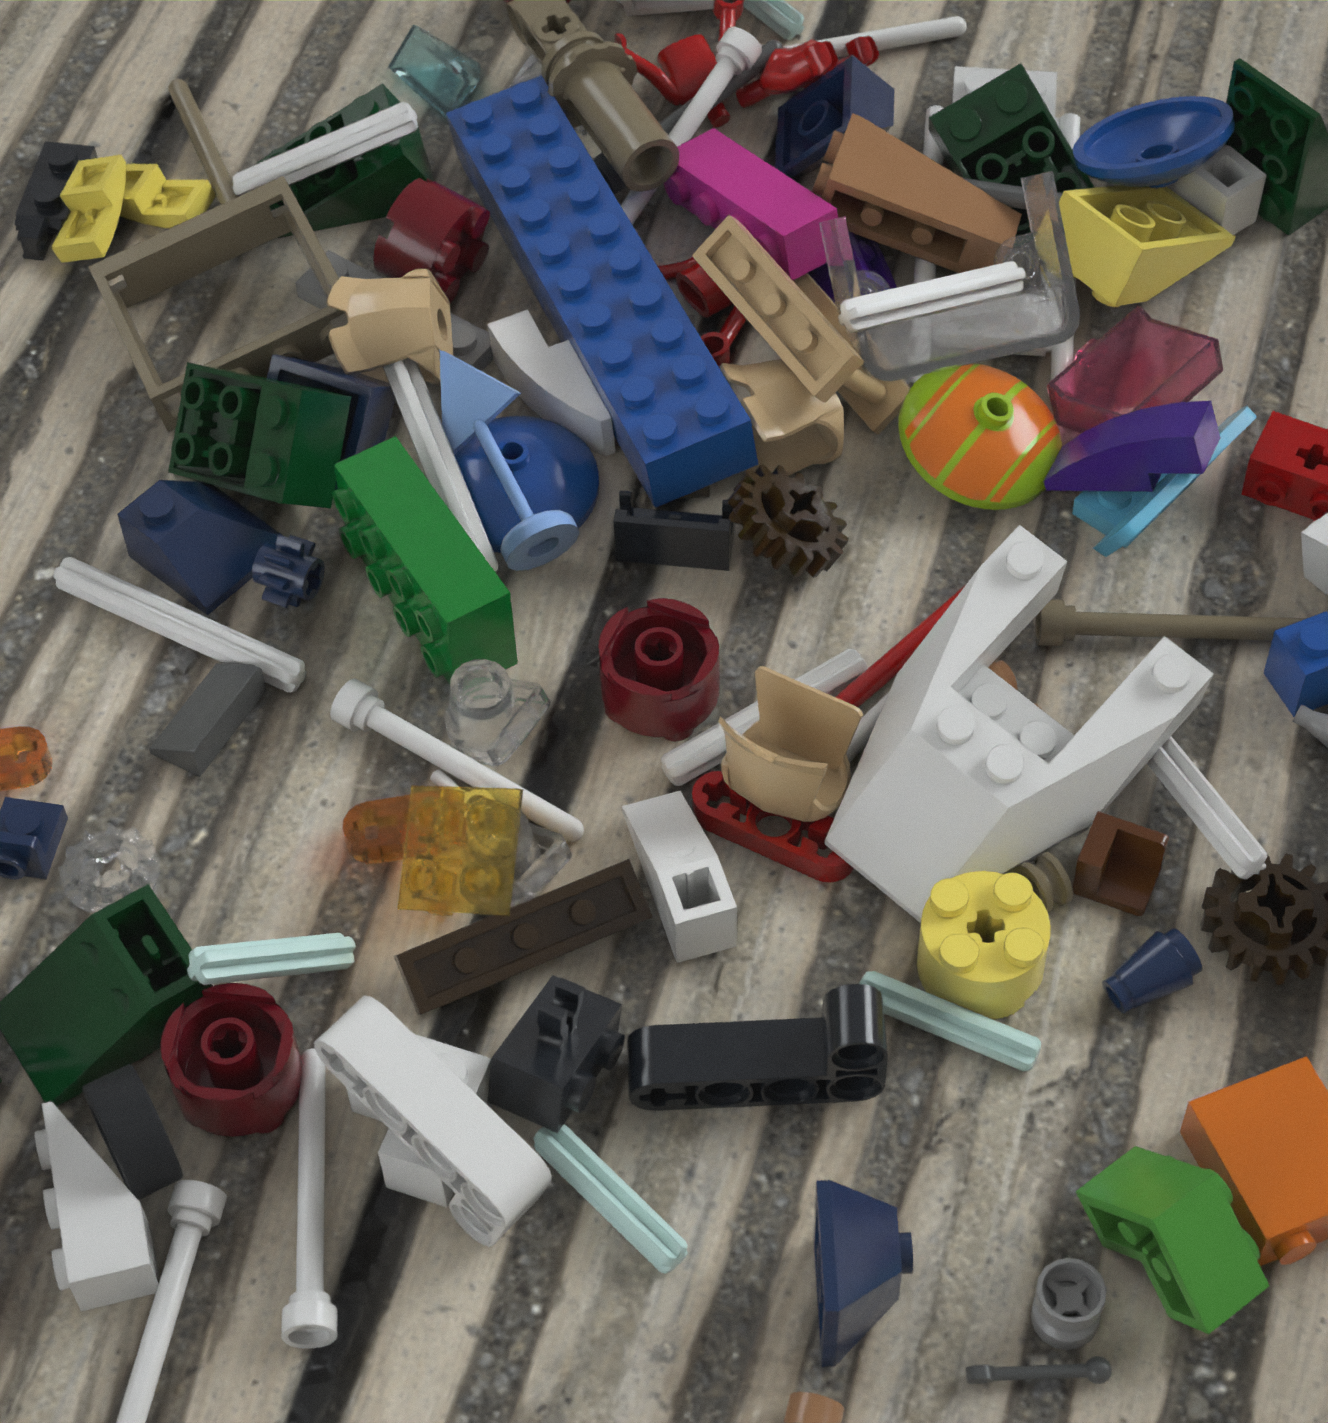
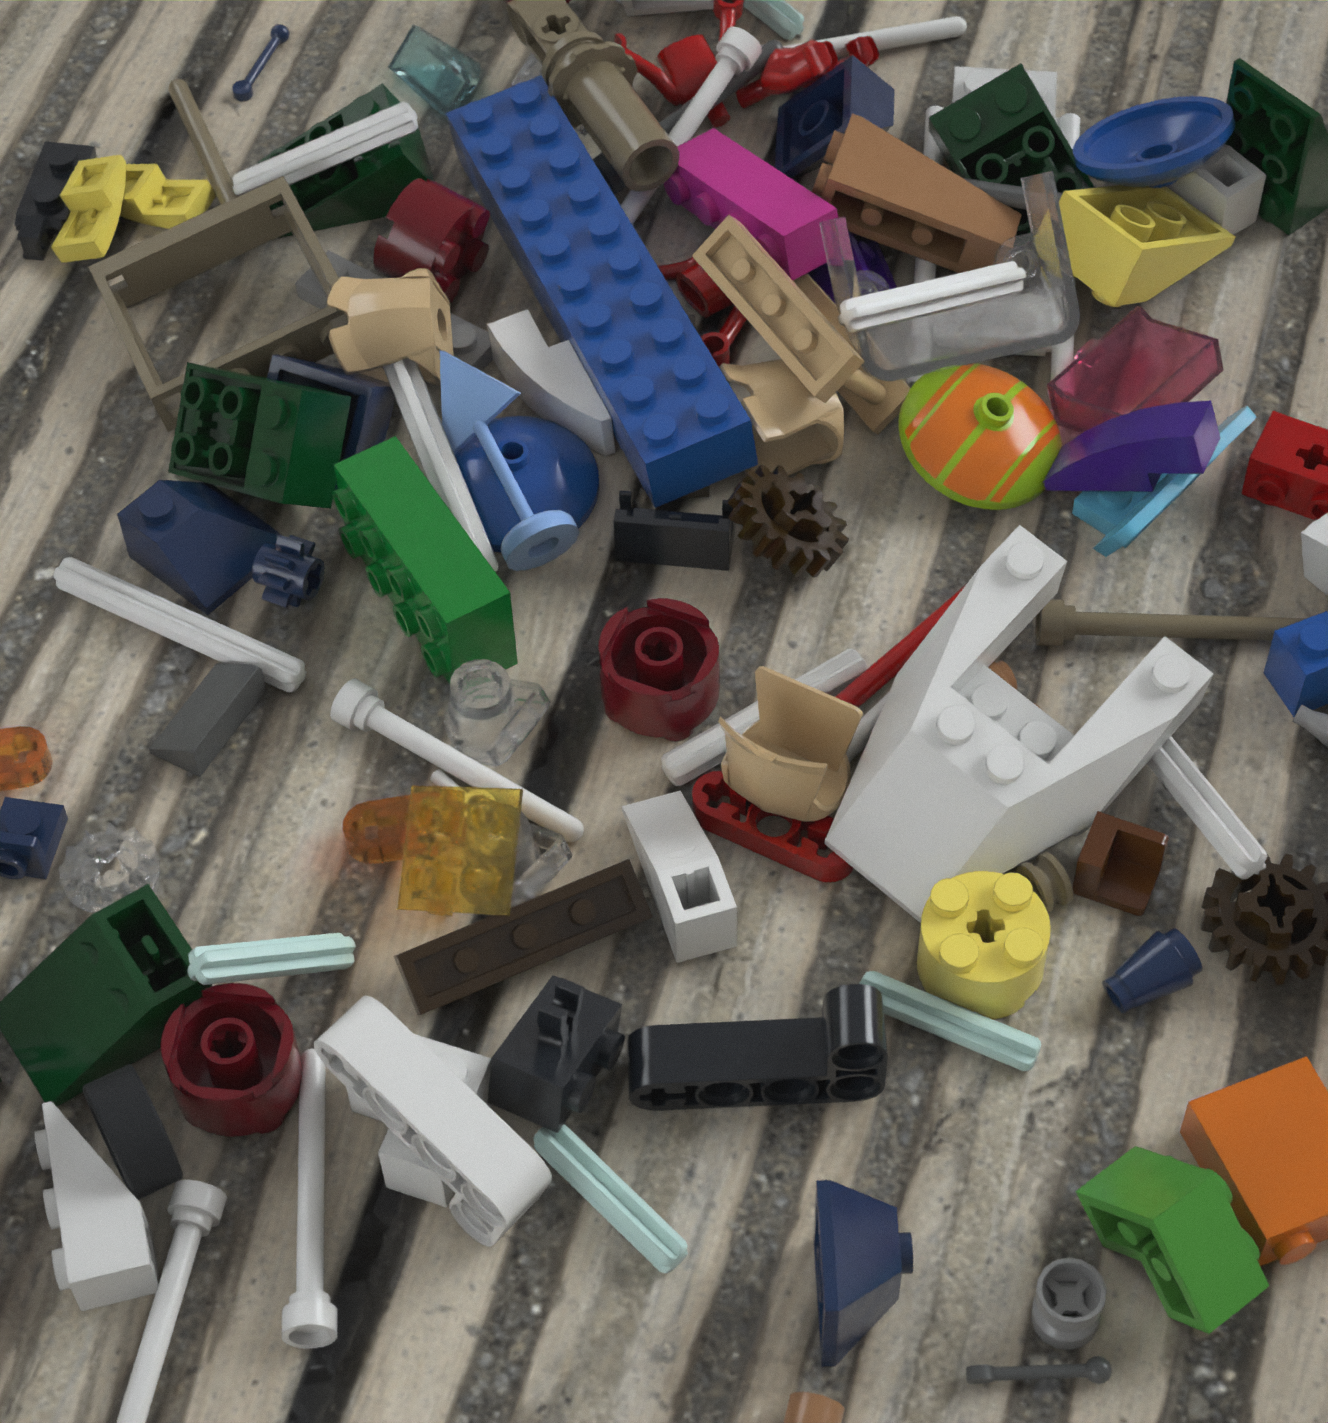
none -> dark blue hinge [232,24,290,102]

